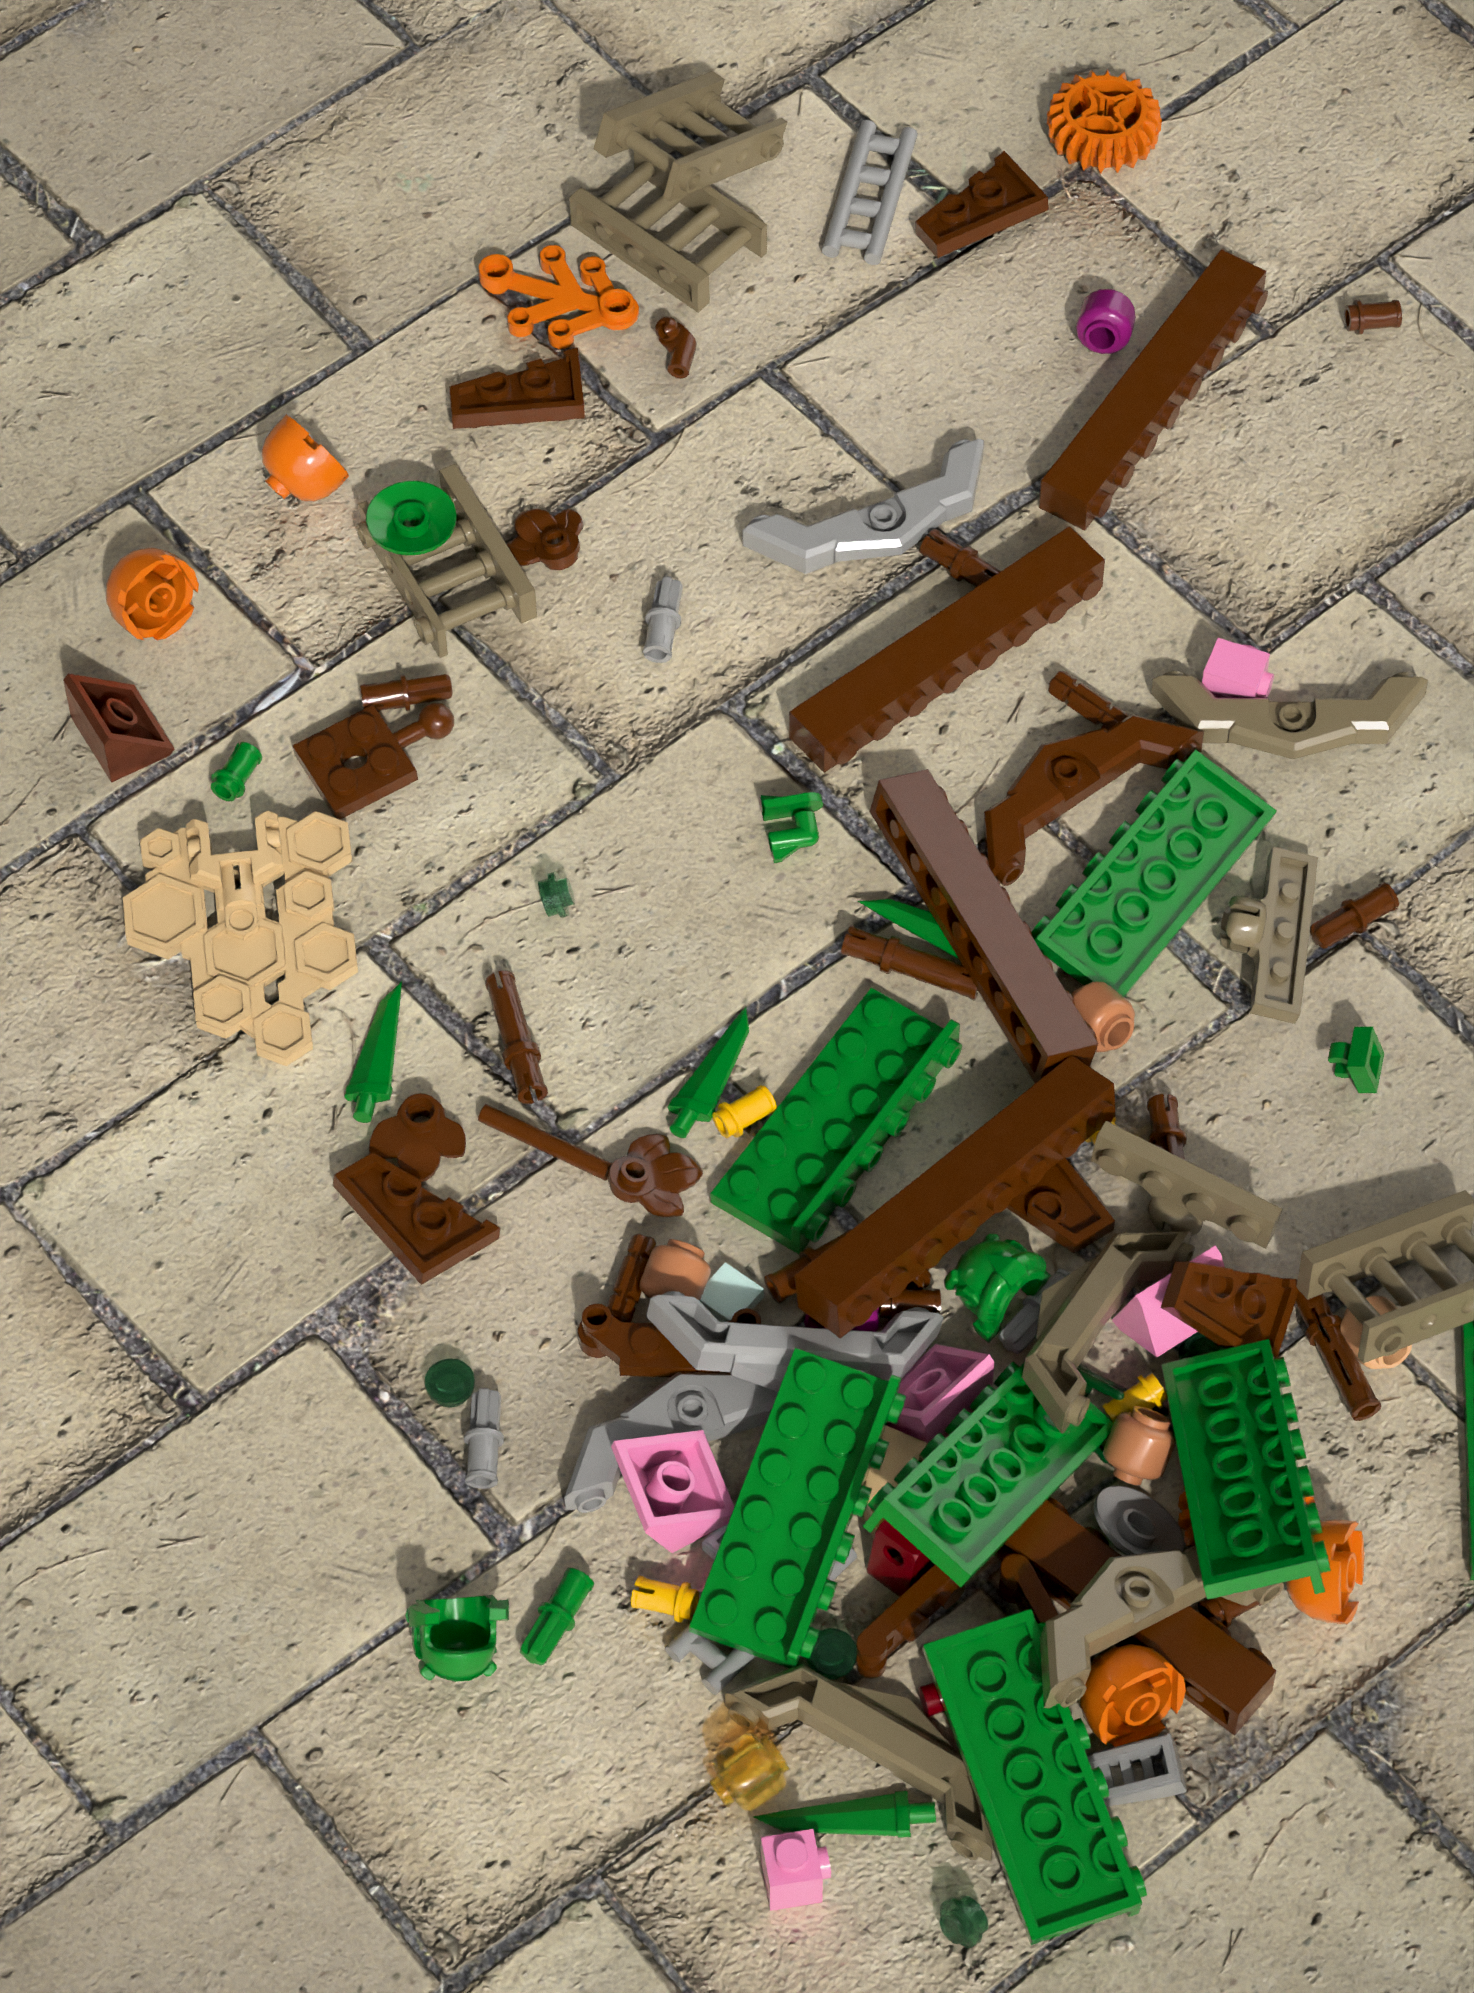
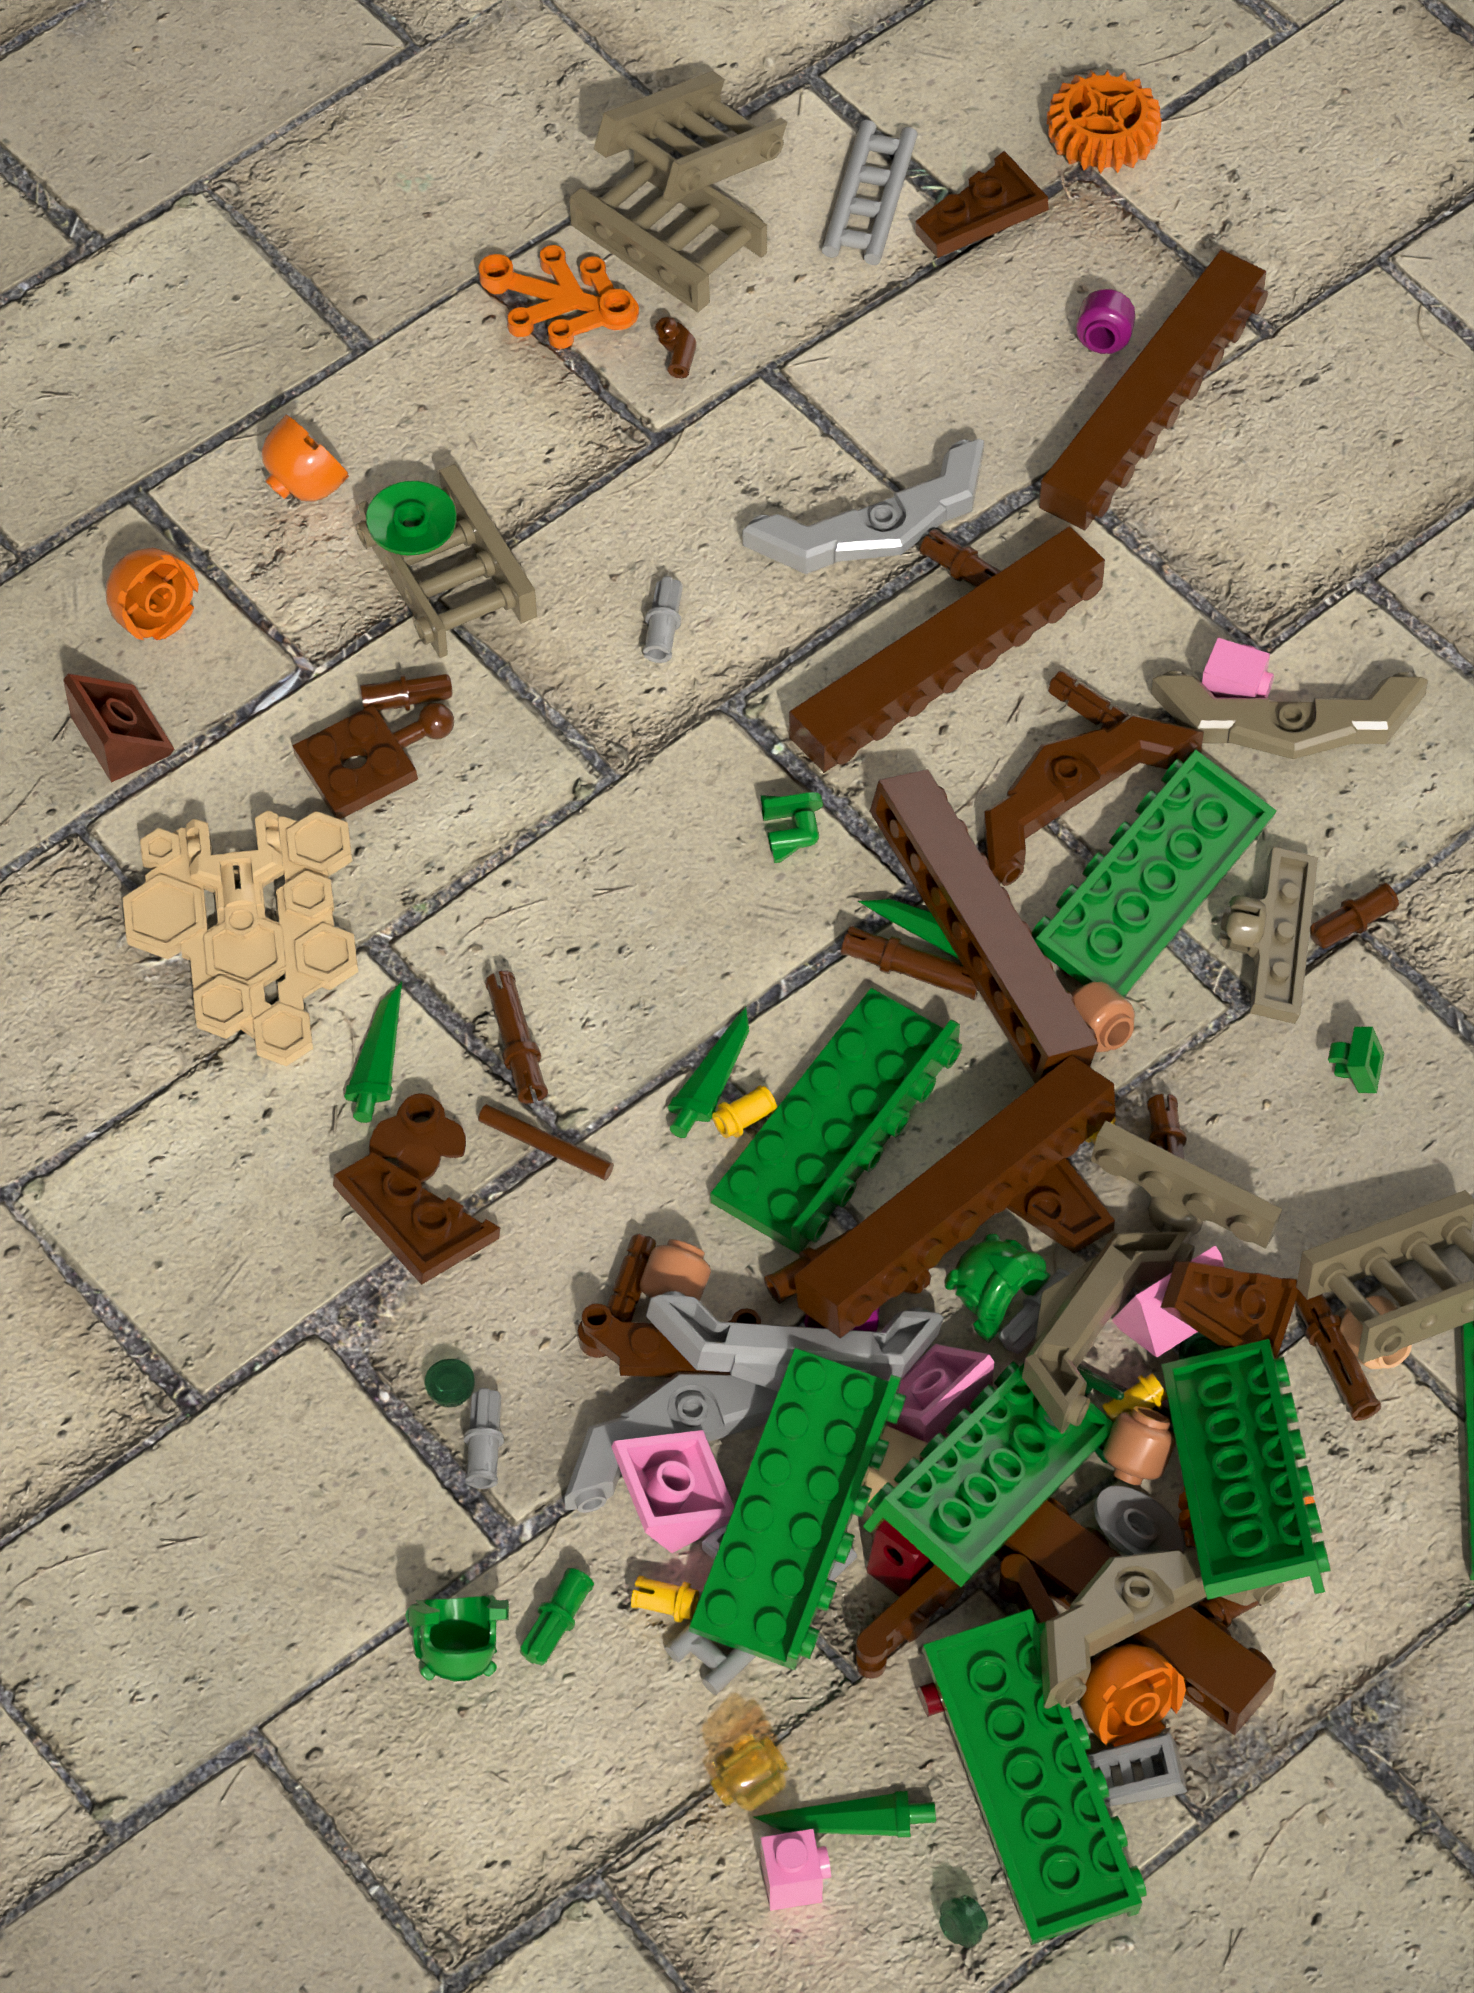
green pin [211,742,263,802] -> none
reddish brown wing [449,347,585,429] -> none
reddish brown plate [506,508,583,570] -> none
clear green plate [538,871,575,918] -> none
reddish brown plate [608,1134,703,1217] -> none
light aqua tile [700,1262,764,1322] -> none
dark tan helmet [725,1664,993,1861] -> none
clear green plate [806,1628,857,1679] -> none
reddish brown pin [879,1289,941,1321] -> none
orange cylinder [1286,1520,1364,1625] -> none
reddish brown pin [1344,300,1402,335] -> none

